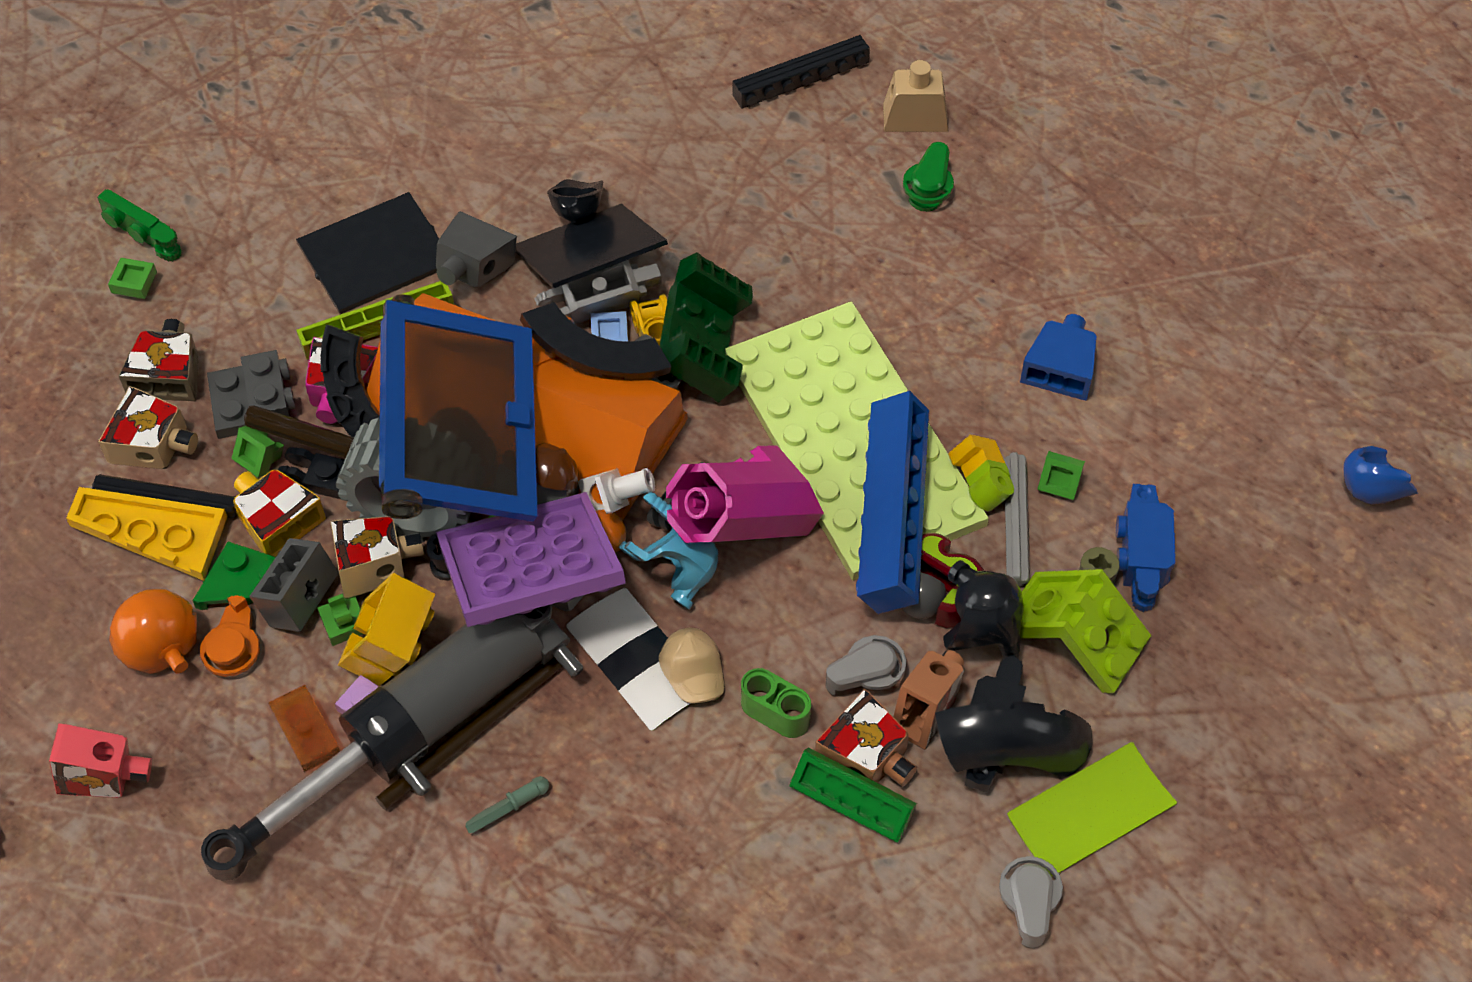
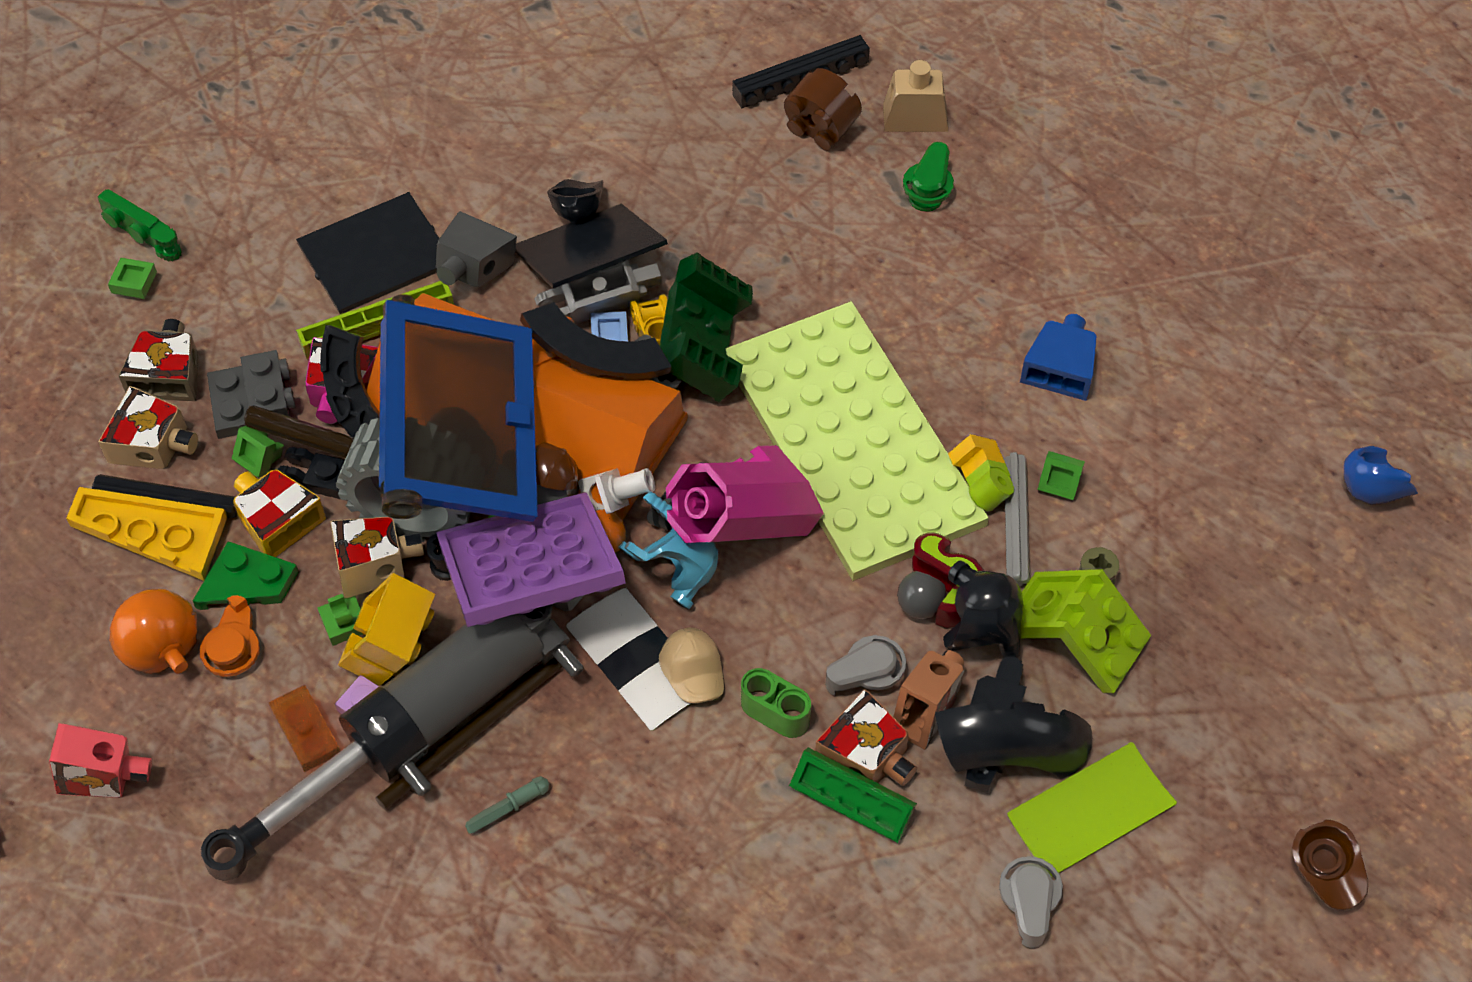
dark grey brick [249,538,339,632] -> none
blue brick [856,391,929,614] -> none
blue hinge [1116,484,1176,612] -> none
none -> reddish brown brick [784,68,862,150]
none -> reddish brown piece [1292,820,1368,910]

